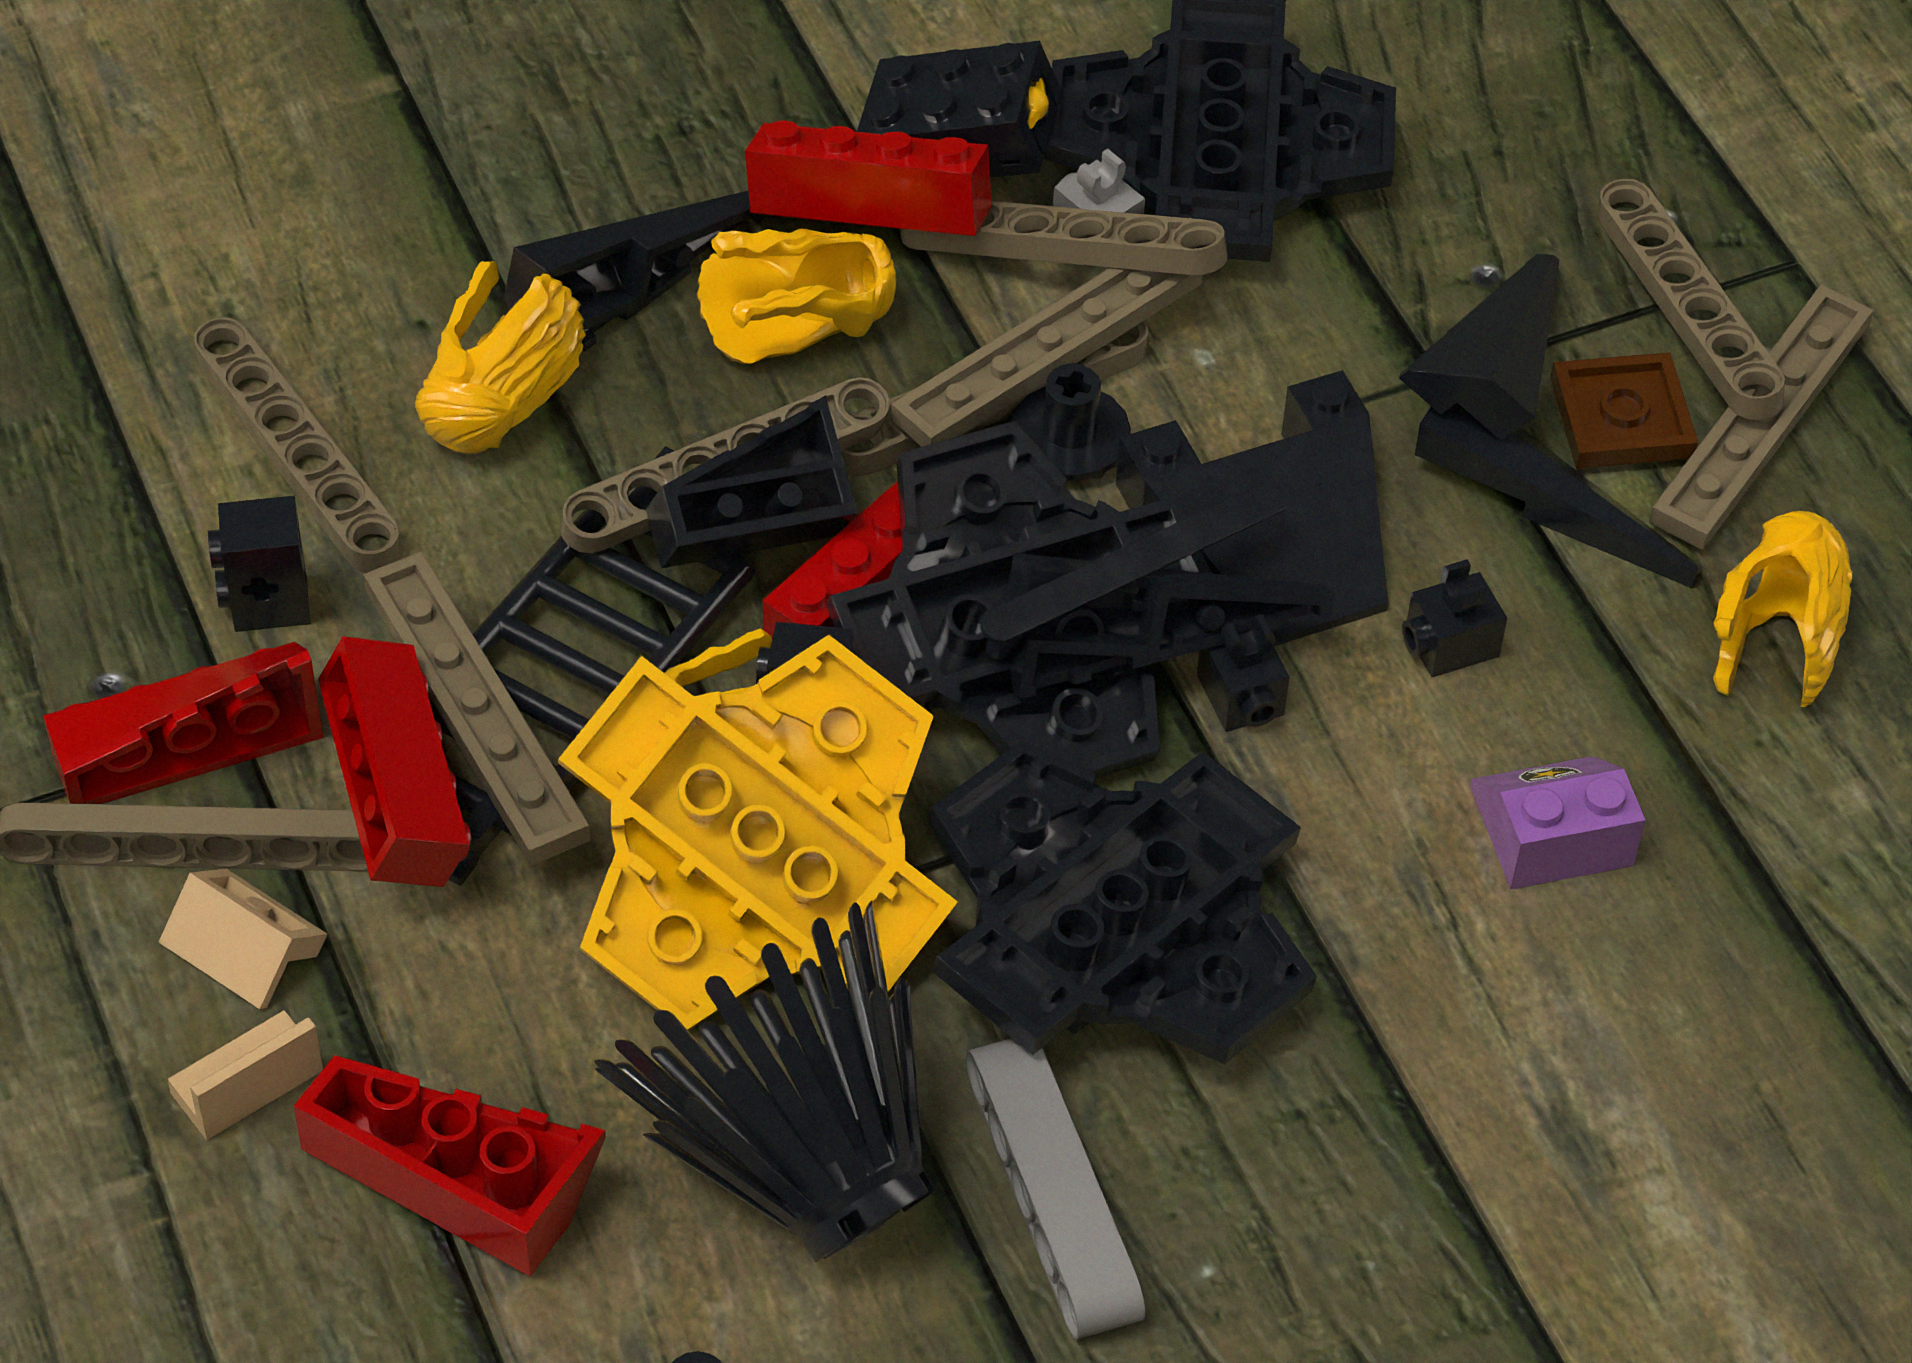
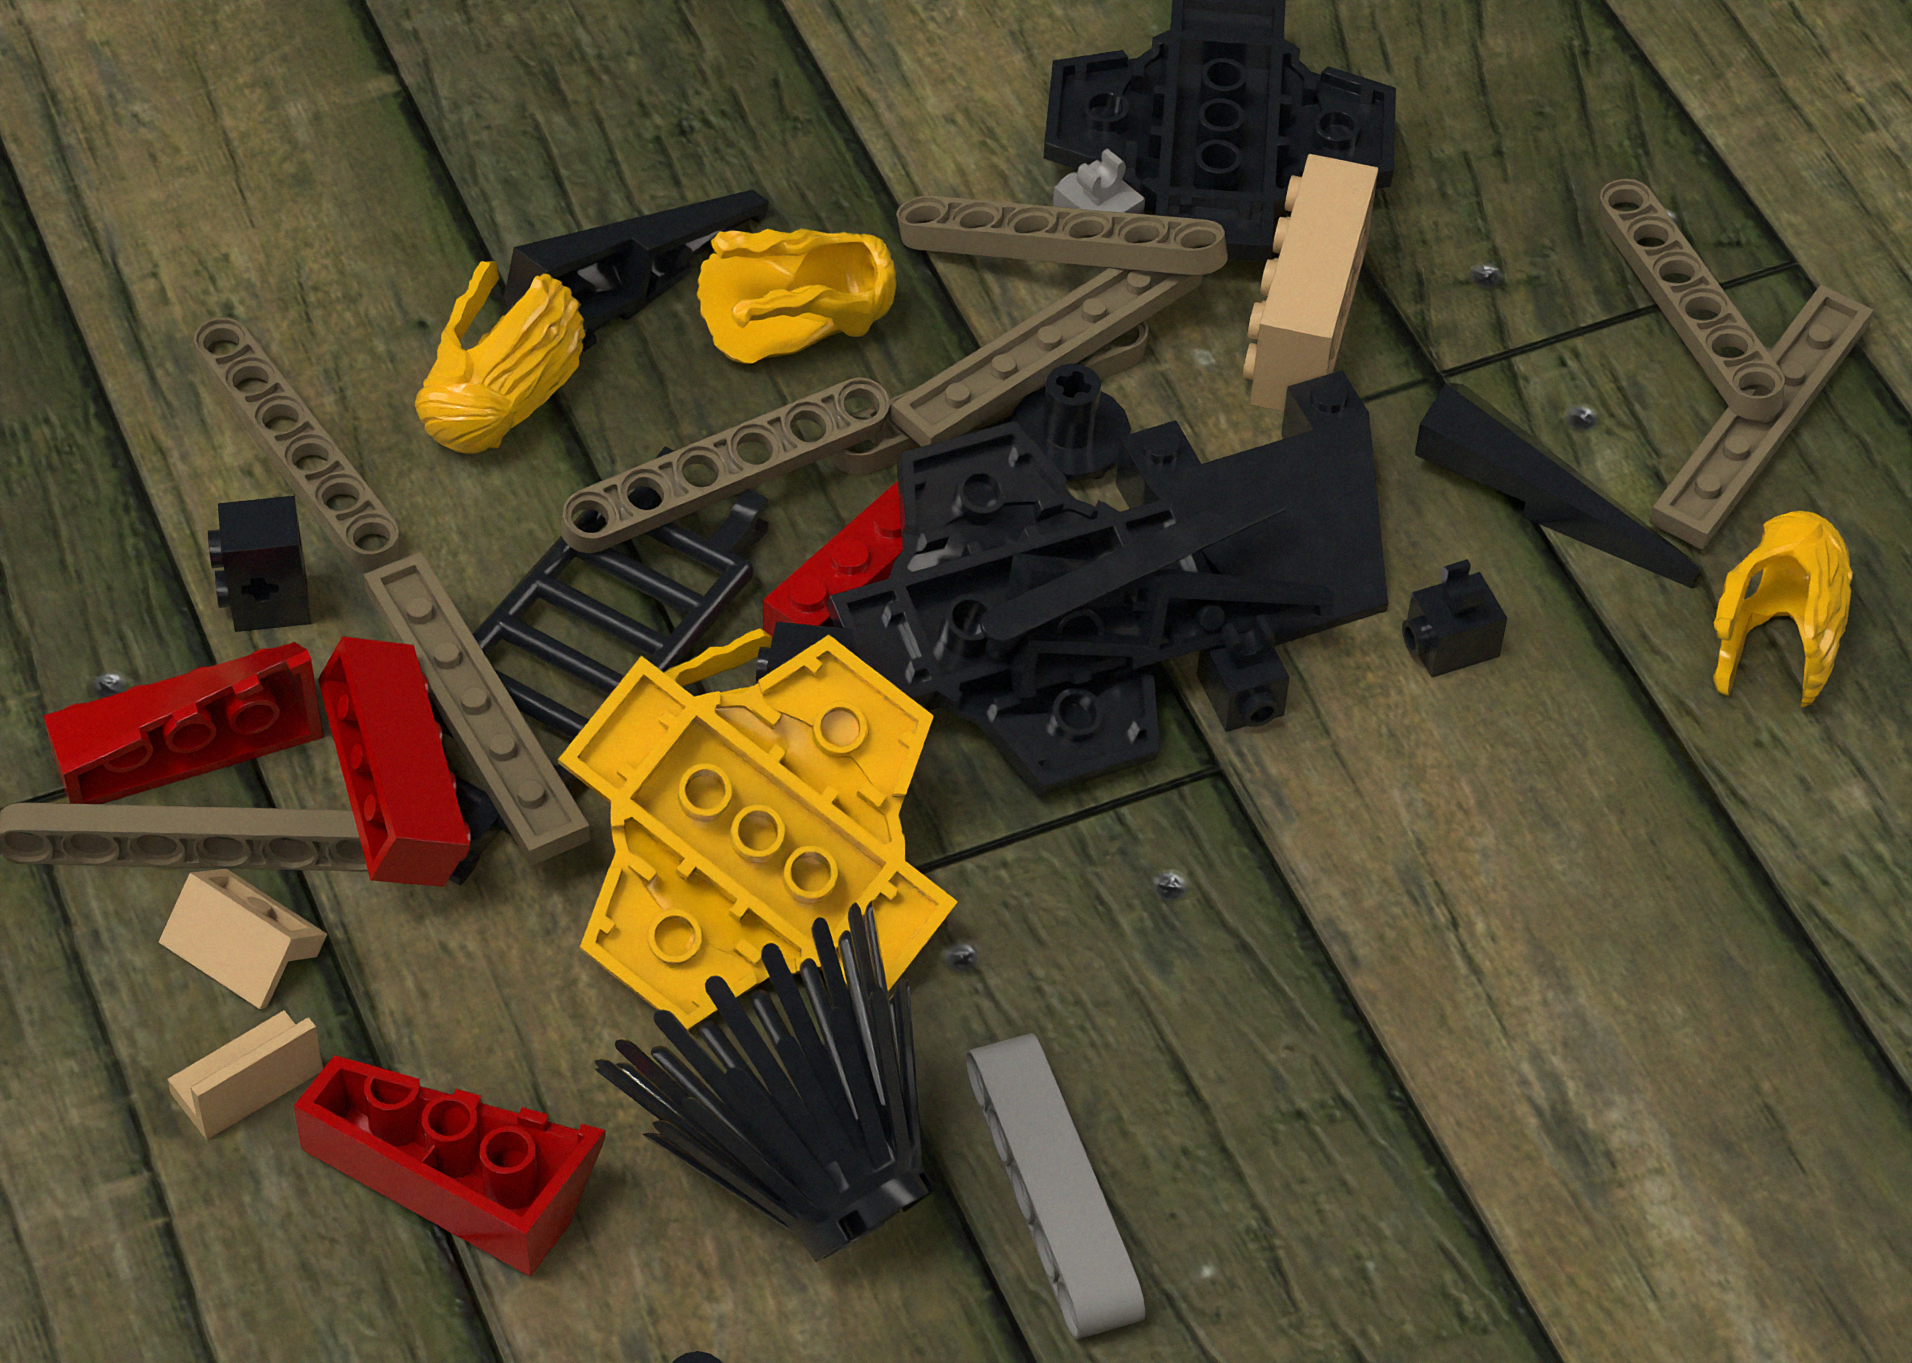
black wedge [646,395,858,569] -> none
red wedge [745,120,992,236] -> none
black piece [857,41,1062,178] -> none
black plate [929,741,1317,1065] -> none
black wedge [1399,254,1560,441] -> none
medium lavender slope [1470,756,1646,890] -> none
reddish brown plate [1550,352,1698,469] -> none
none -> tan brick [1243,154,1379,411]

